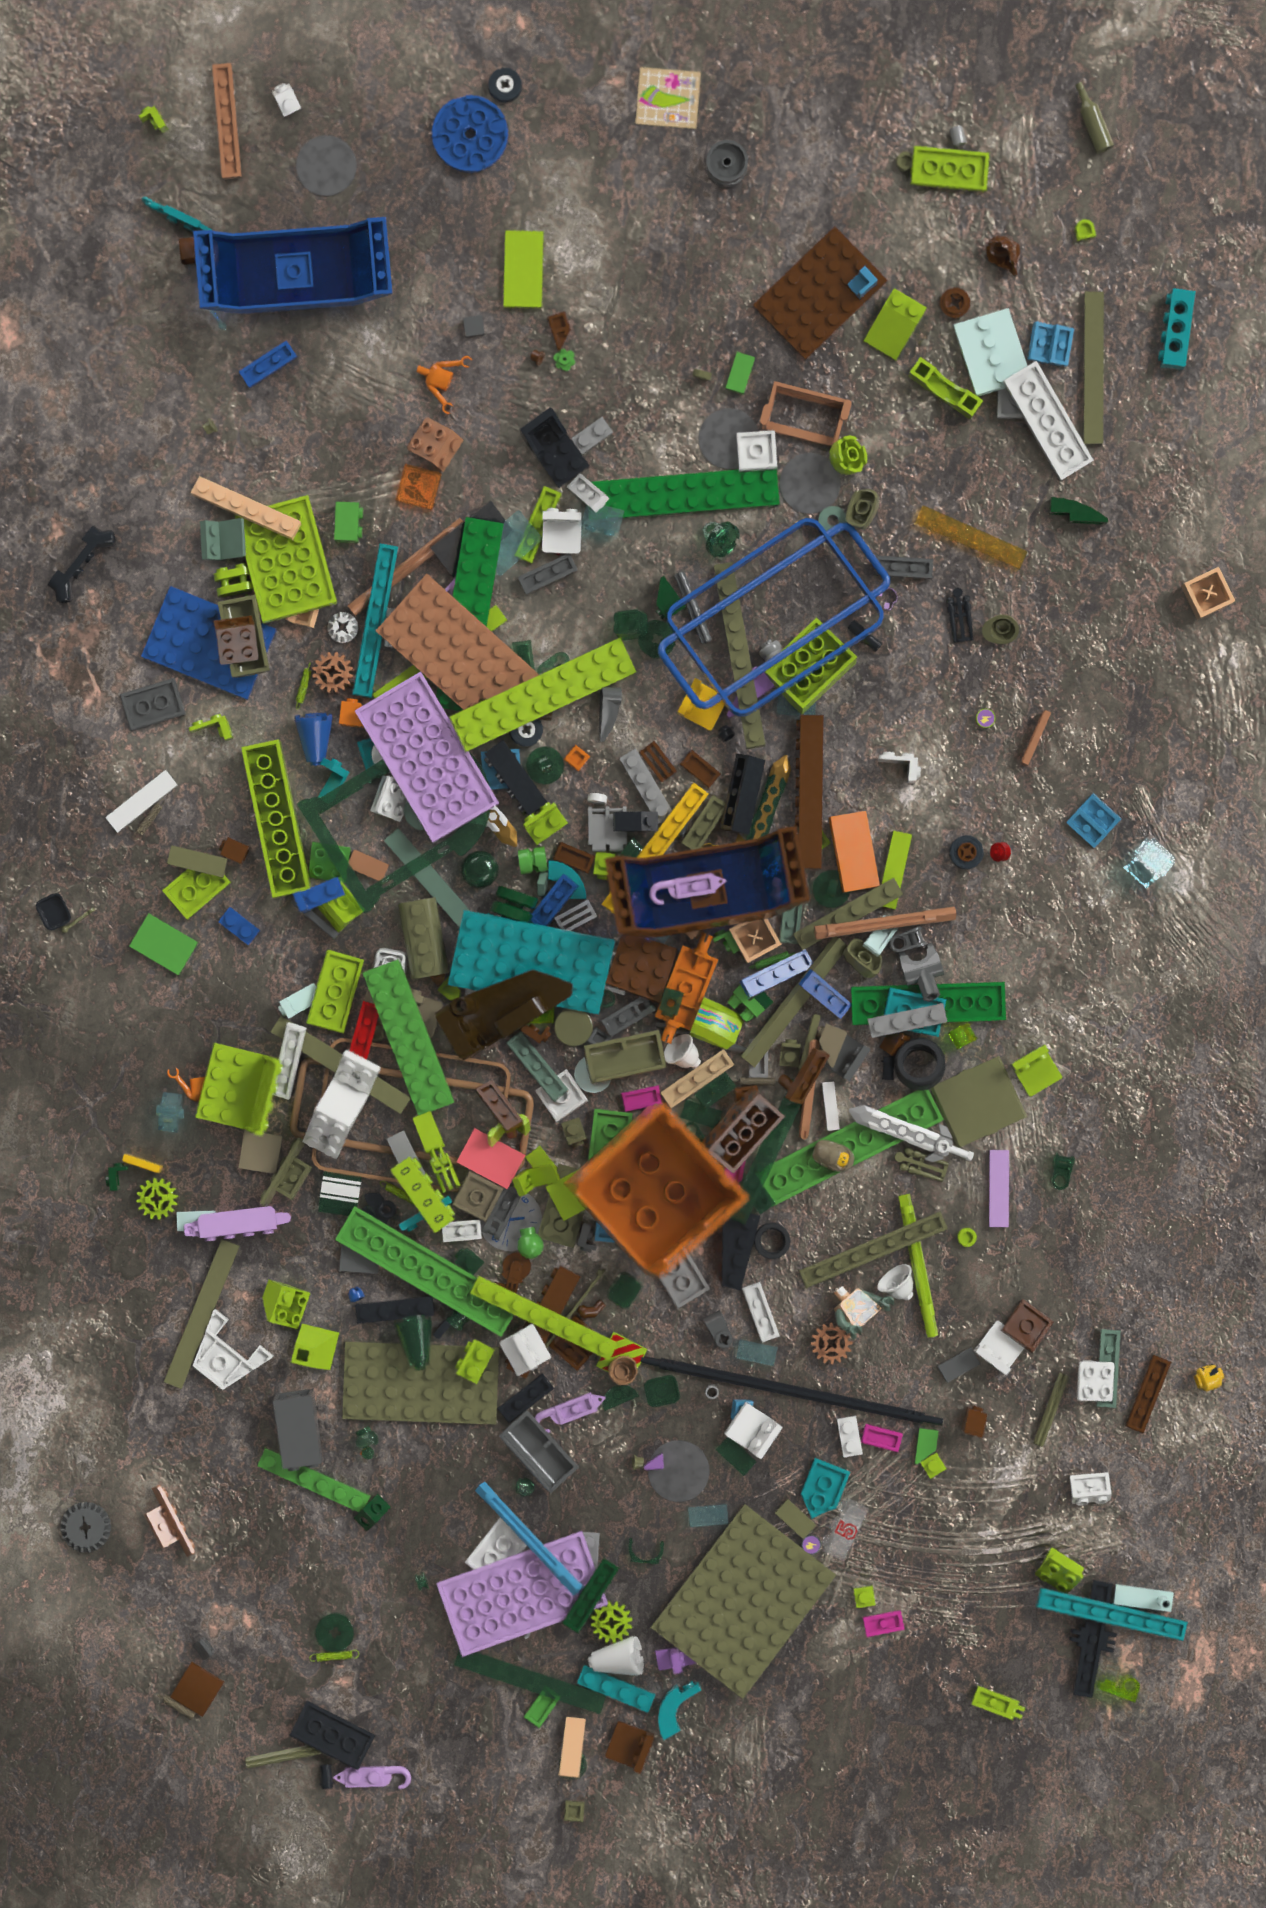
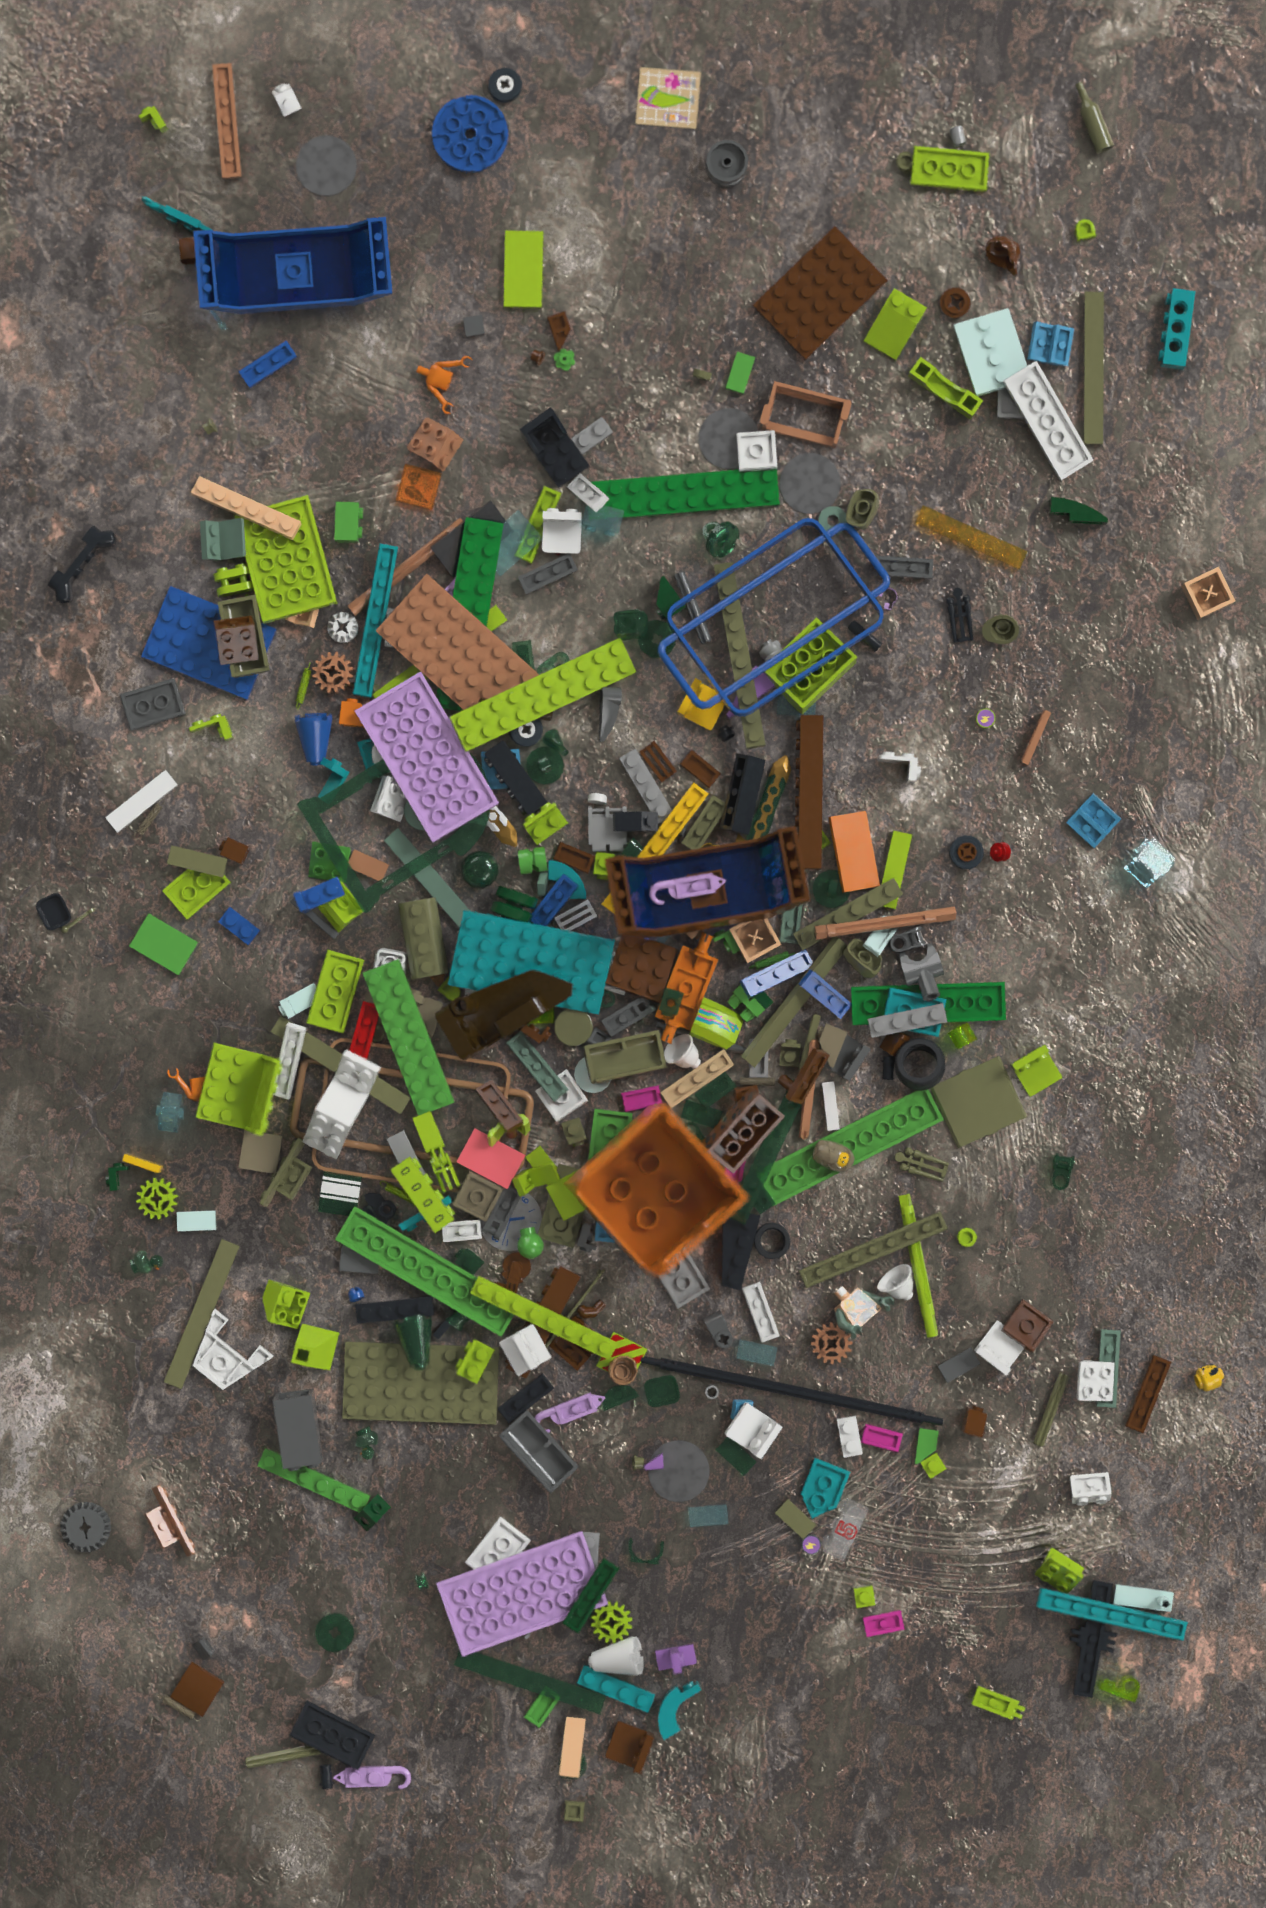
lavender hinge [184,1206,291,1241] -> none
lime brick [241,739,311,899] -> none
lime piece [309,1650,359,1662] -> none
dark azure piece [475,1482,583,1596] -> none
clear green plate [516,1477,535,1497] -> none
orange tile [564,744,590,772] -> none
clear green piece [607,1271,643,1310] -> none
olive plate [651,1503,836,1699] -> none
lime cylinder [829,435,867,475] -> none
dark azure panel [848,266,878,299] -> none
sword [849,1105,974,1162] -> none
lavender tile [989,1150,1009,1227] -> none
none -> clear green animal [129,1251,163,1274]
none -> clear green cone [543,729,569,756]

